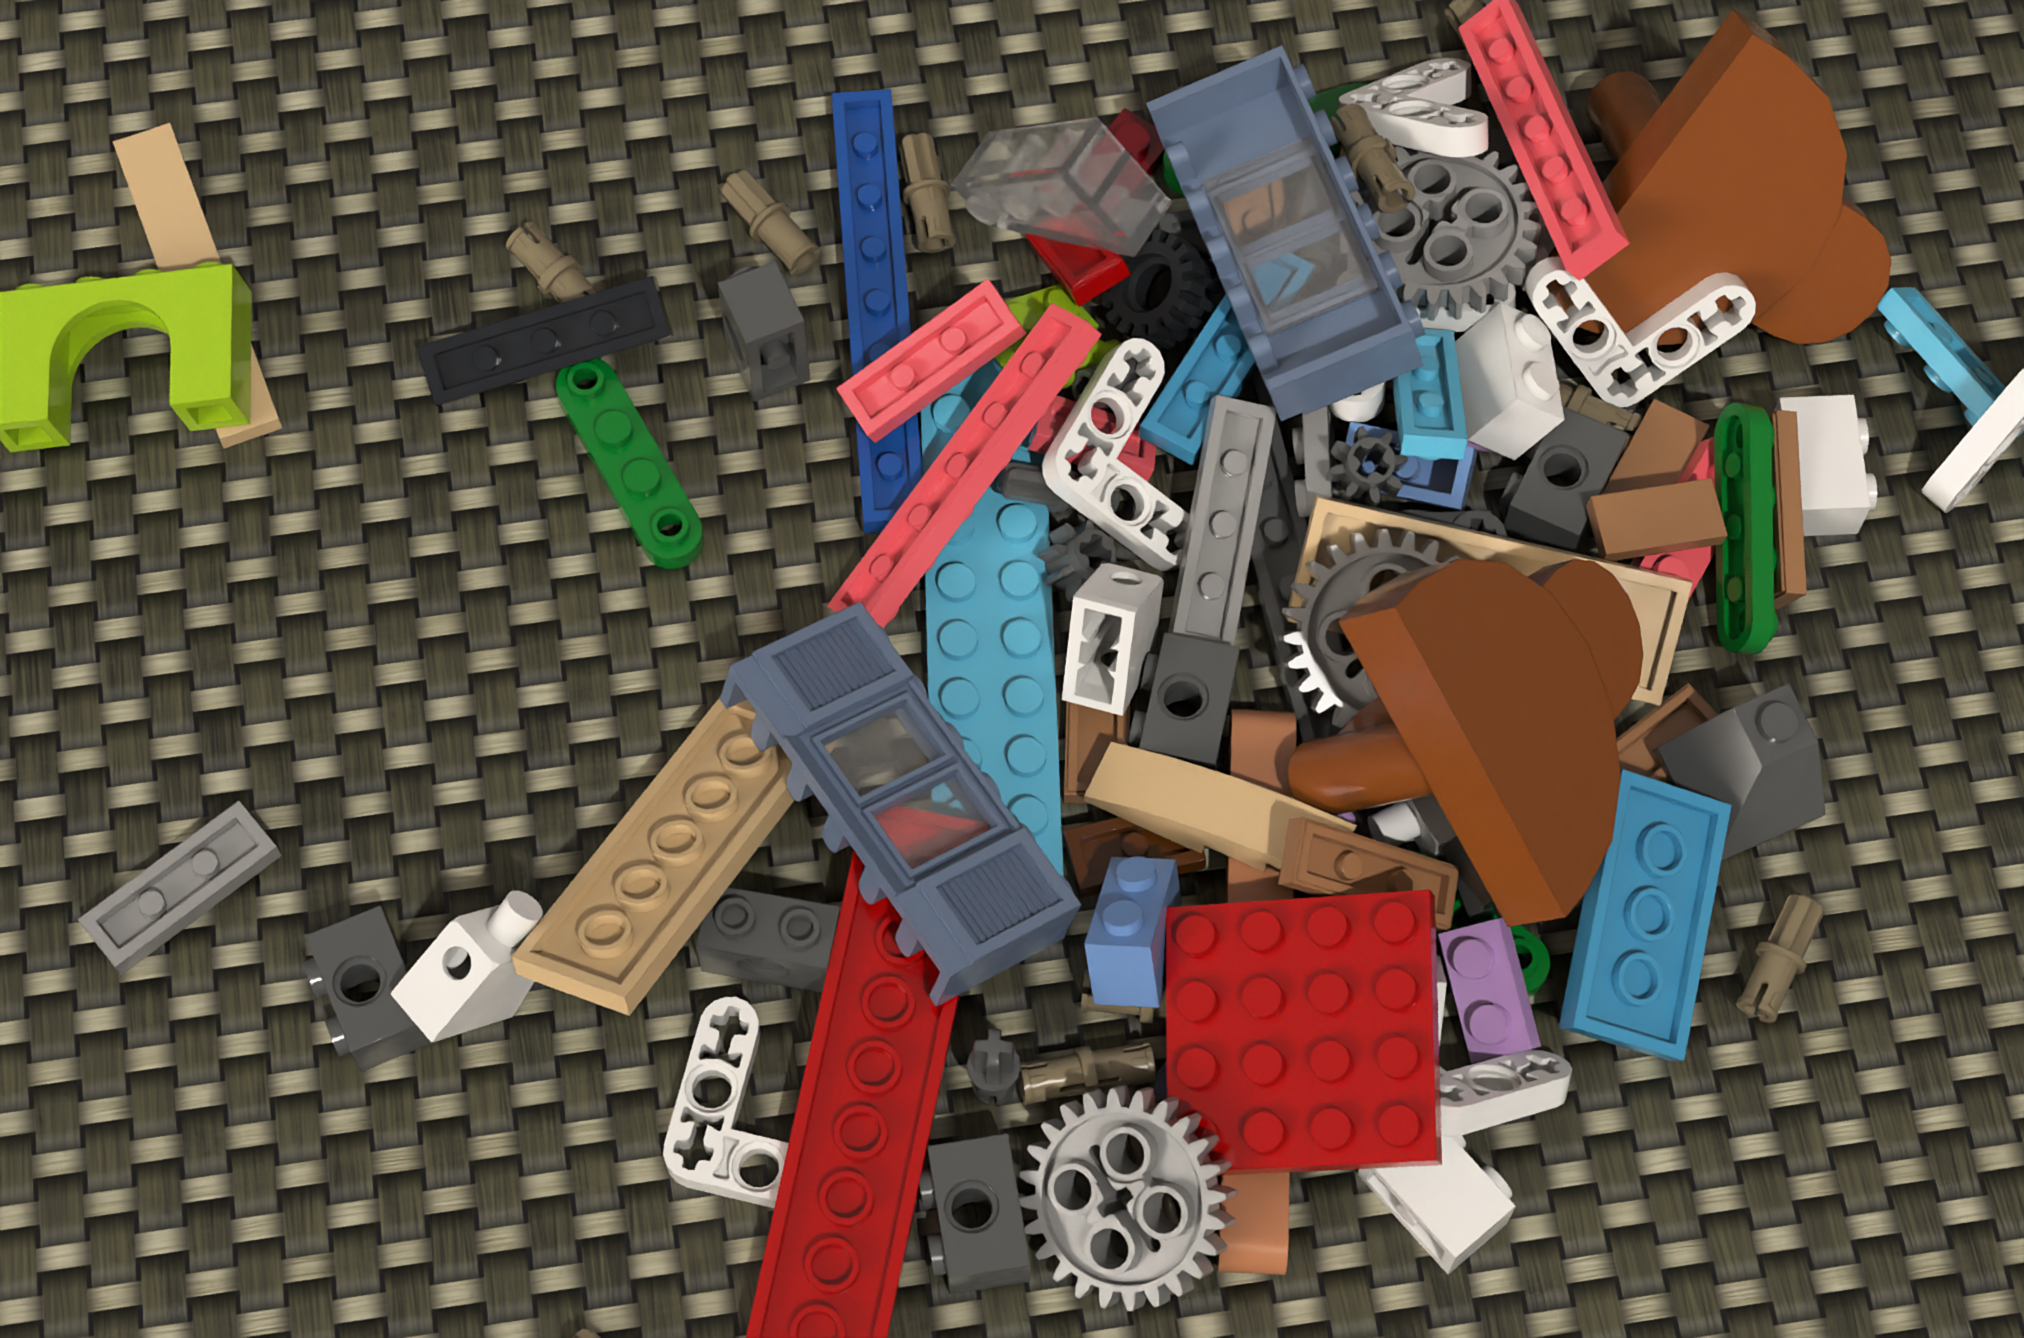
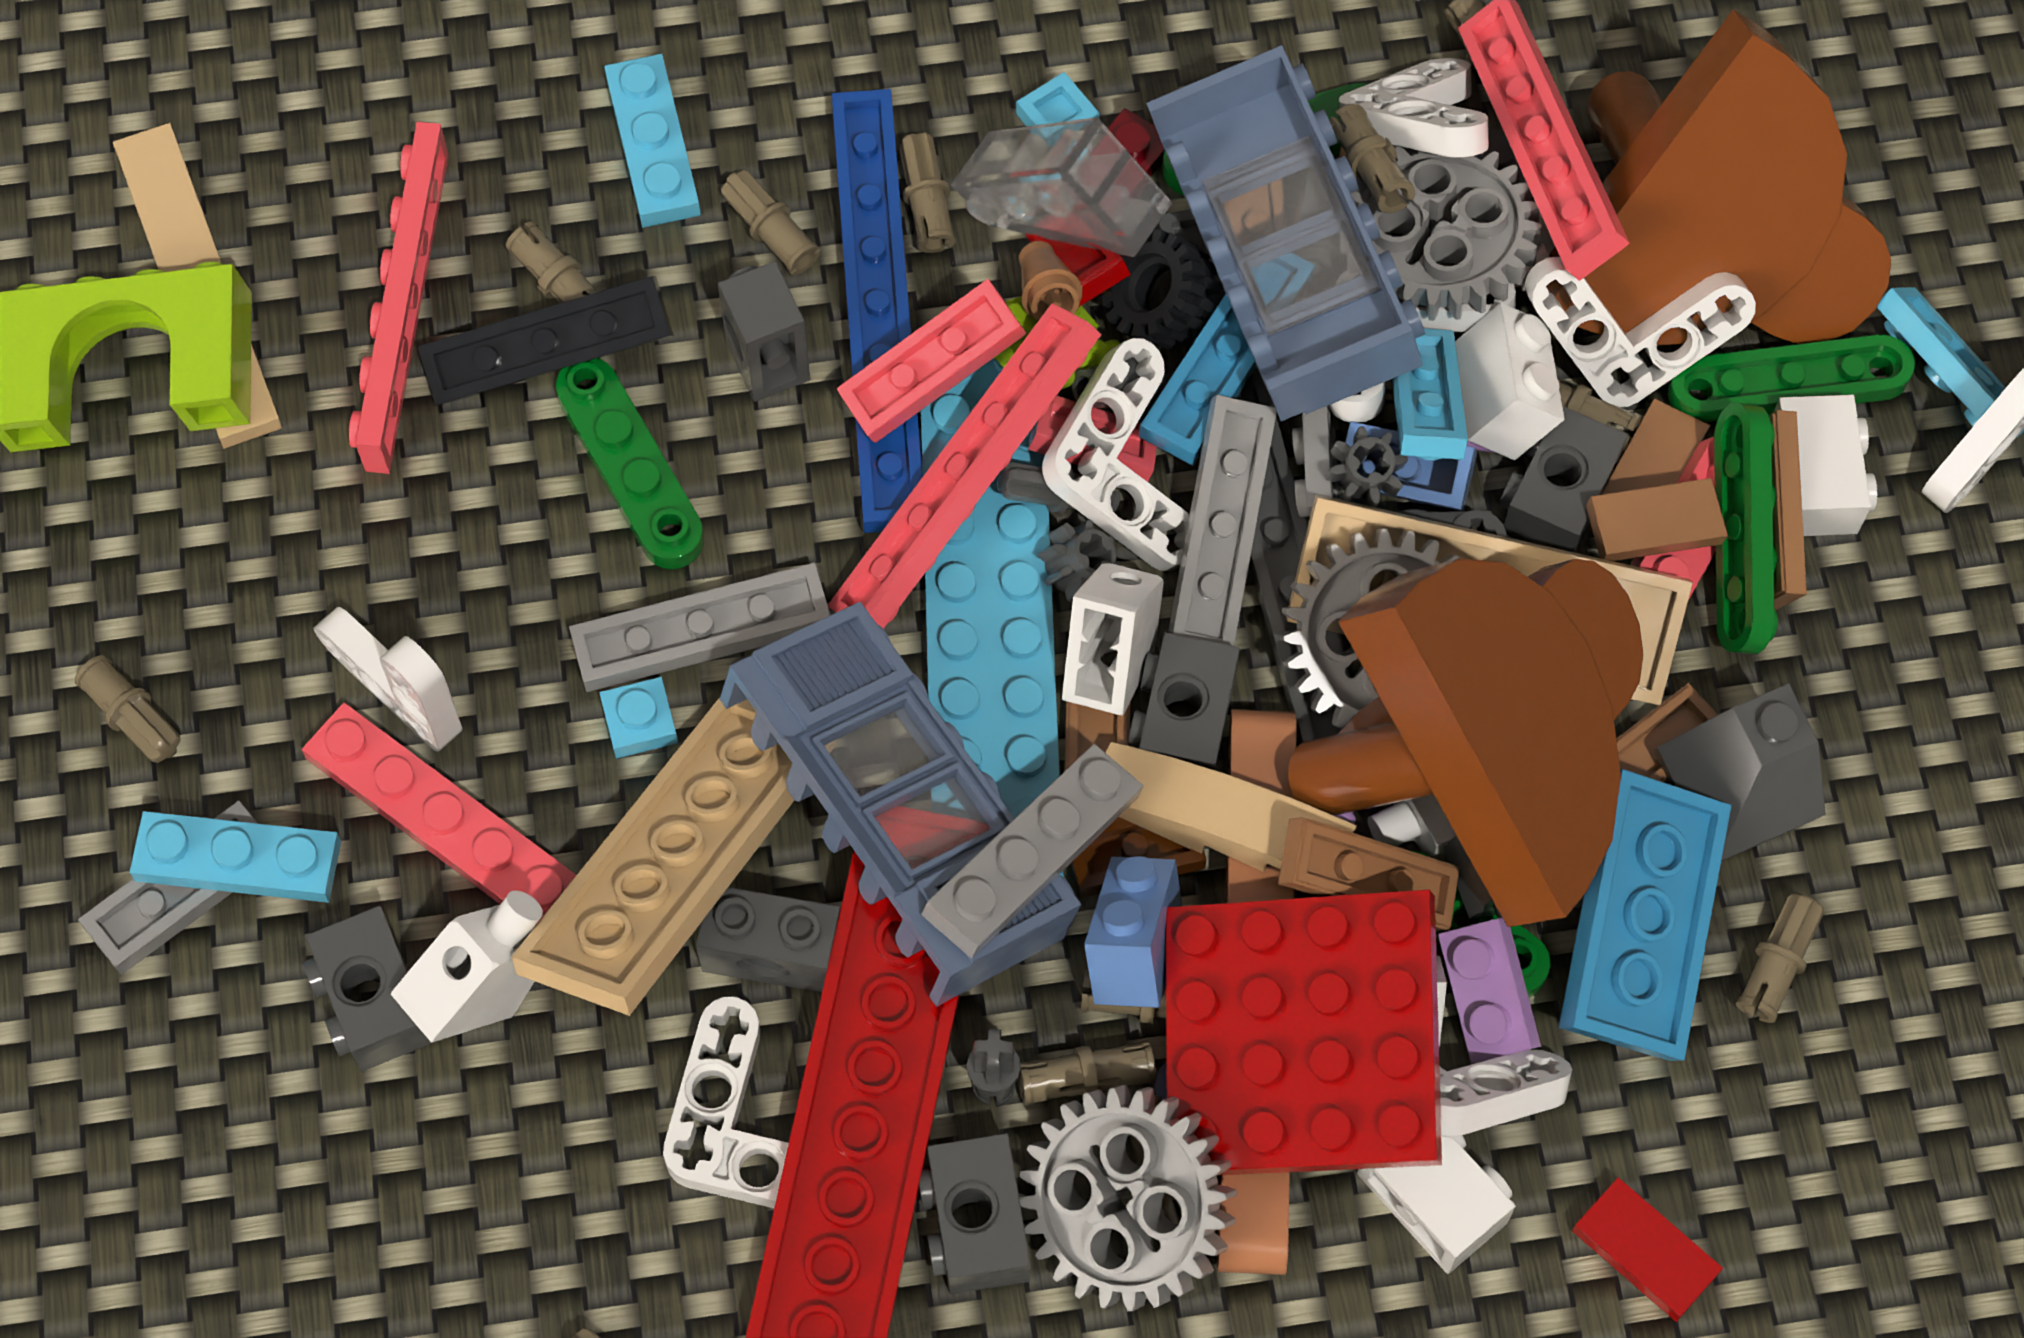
none -> dark tan axle [75,655,181,763]
none -> medium azure plate [129,811,341,903]
none -> coral plate [301,703,576,926]
none -> white beam [314,607,462,752]
none -> coral plate [349,122,449,474]
none -> light grey plate [569,563,830,693]
none -> medium azure plate [599,677,678,759]
none -> medium azure plate [604,54,701,228]
none -> light grey plate [921,744,1144,959]
none -> medium azure plate [1016,72,1100,156]
none -> medium nougat cone [1019,241,1082,321]
none -> red tile [1572,1177,1723,1322]
none -> green plate [1668,335,1915,422]

